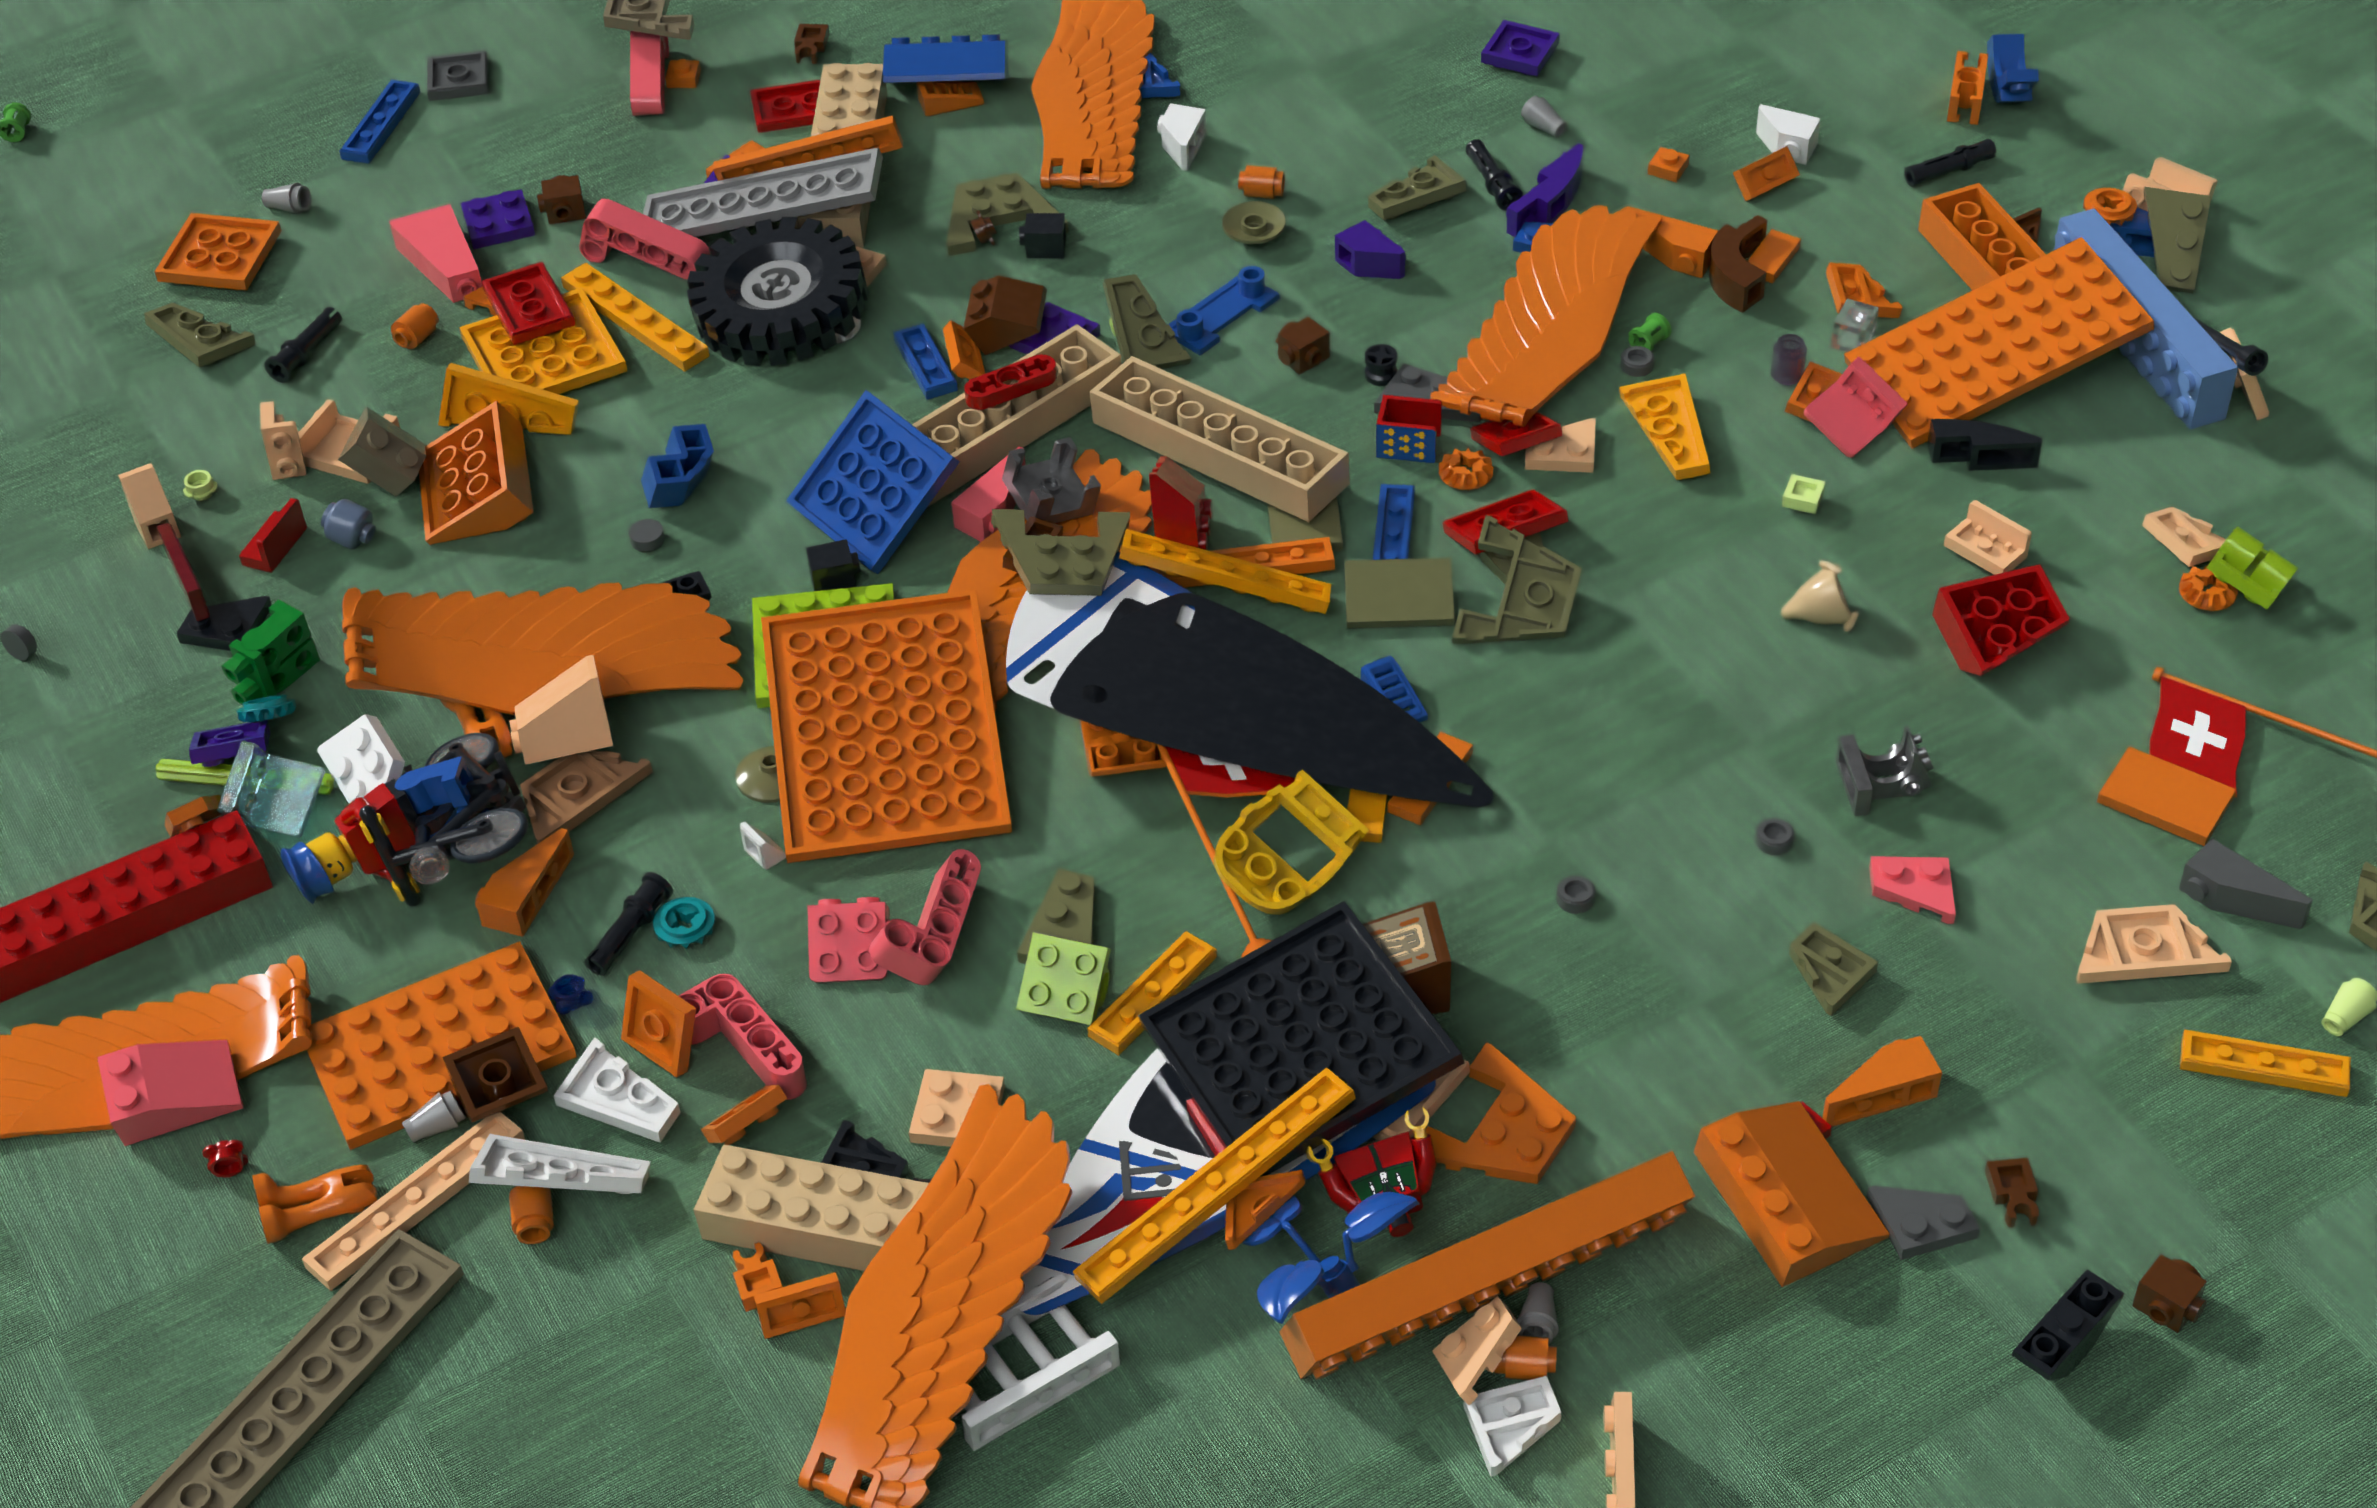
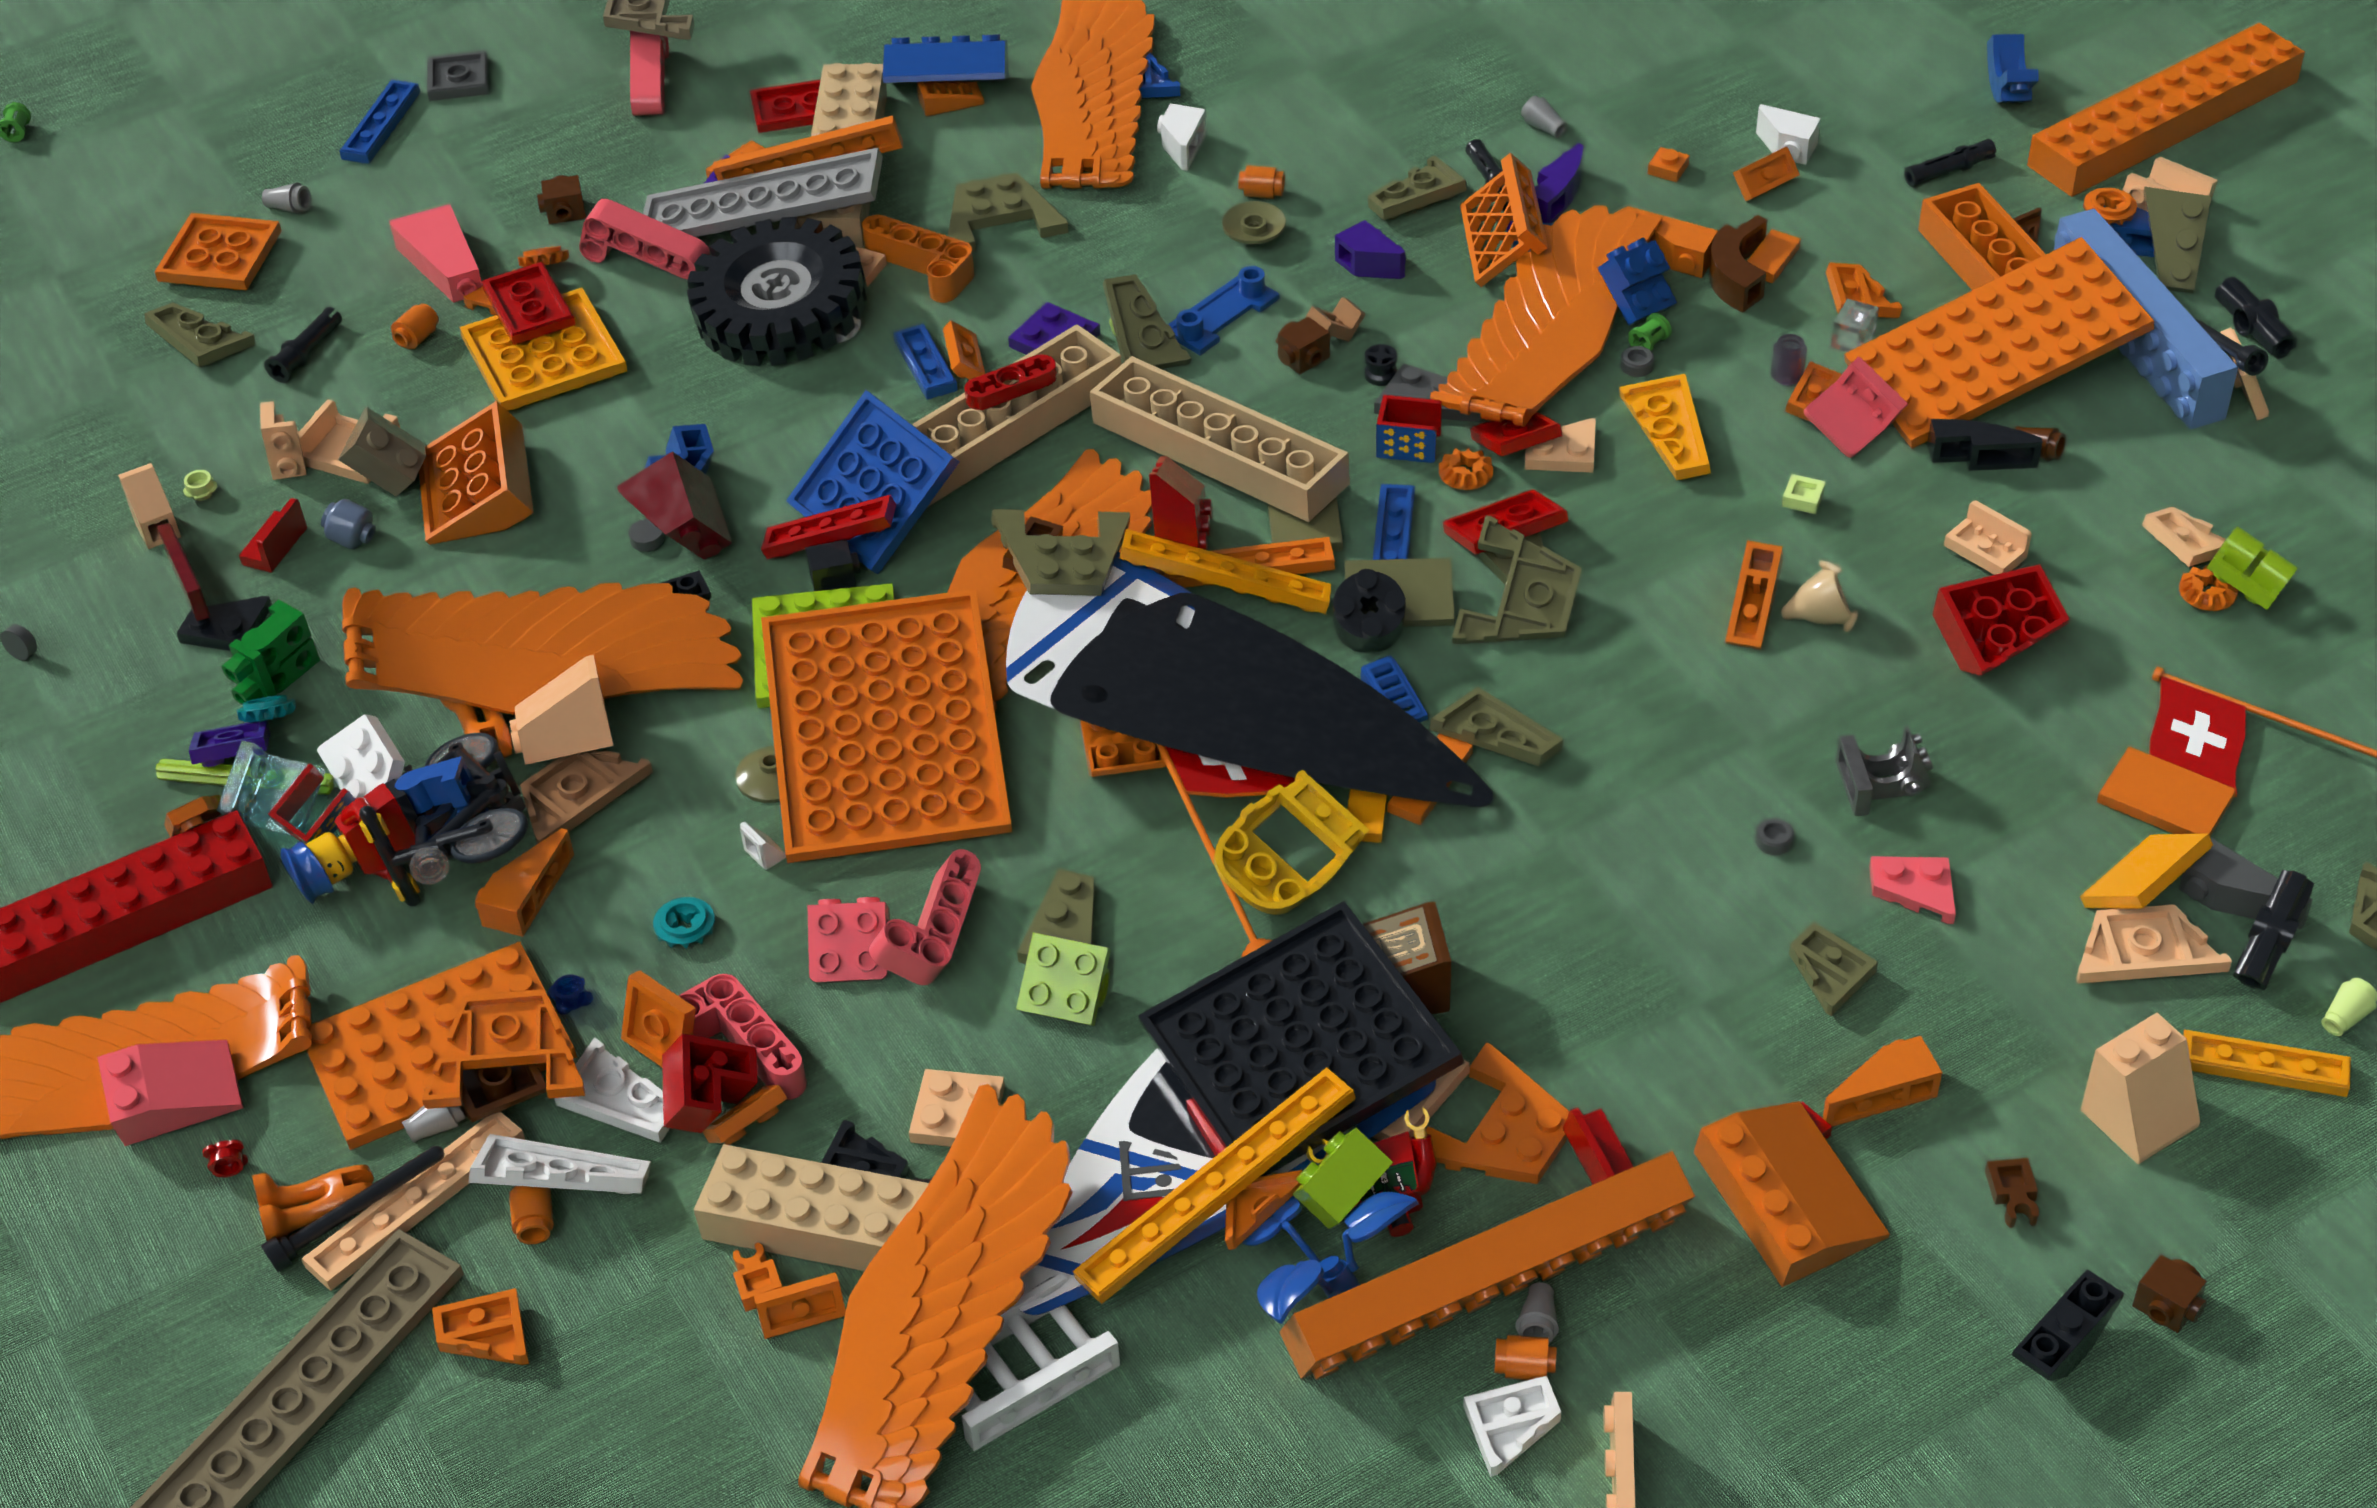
light orange wing [438,363,579,435] -> none
dark purple plate [460,189,535,250] -> none
light orange plate [561,262,710,372] -> none
black pin [584,872,673,976] -> none
orange plate [665,59,701,88] -> none
reddish brown plate [794,24,830,64] -> none
coral slope [951,446,1026,542] -> none
reddish brown slope [963,275,1047,356] -> none
reddish brown plate [970,210,997,246] -> none
flat silver panel [1002,437,1101,523] -> none
black brick [1019,213,1067,259] -> none
light orange tile [1087,931,1217,1056] -> none
light nougat wing [1432,1296,1522,1405] -> none
dark purple plate [1481,20,1560,76] -> none
dark grey tile [1556,876,1595,914] -> none
dark grey wing [1867,1185,1980,1260] -> none
orange piece [1947,51,1988,125] -> none
none -> black piece [261,1146,445,1273]
none -> red piece [268,763,355,844]
none -> orange wing [422,989,585,1109]
none -> orange wing [432,1288,529,1365]
none -> orange gear [517,245,569,267]
none -> dark red slope [617,451,732,560]
none -> red brick [662,1033,758,1133]
none -> red plate [761,494,896,560]
none -> orange beam [862,215,975,303]
none -> lime brick [1292,1128,1393,1229]
none -> medium nougat bracket [1306,297,1365,342]
none -> black brick [1333,568,1406,653]
none -> olive wing [1429,687,1564,767]
none -> orange fence [1460,153,1548,287]
none -> red panel [1563,1107,1633,1185]
none -> blue plate [1598,237,1677,326]
none -> orange slope [1725,540,1783,650]
none -> reddish brown cone [2015,426,2066,462]
none -> orange brick [2027,23,2305,197]
none -> light orange tile [2080,833,2213,909]
none -> light nougat slope [2081,1012,2200,1165]
none -> black piece [2214,276,2298,359]
none -> black piece [2233,869,2315,990]

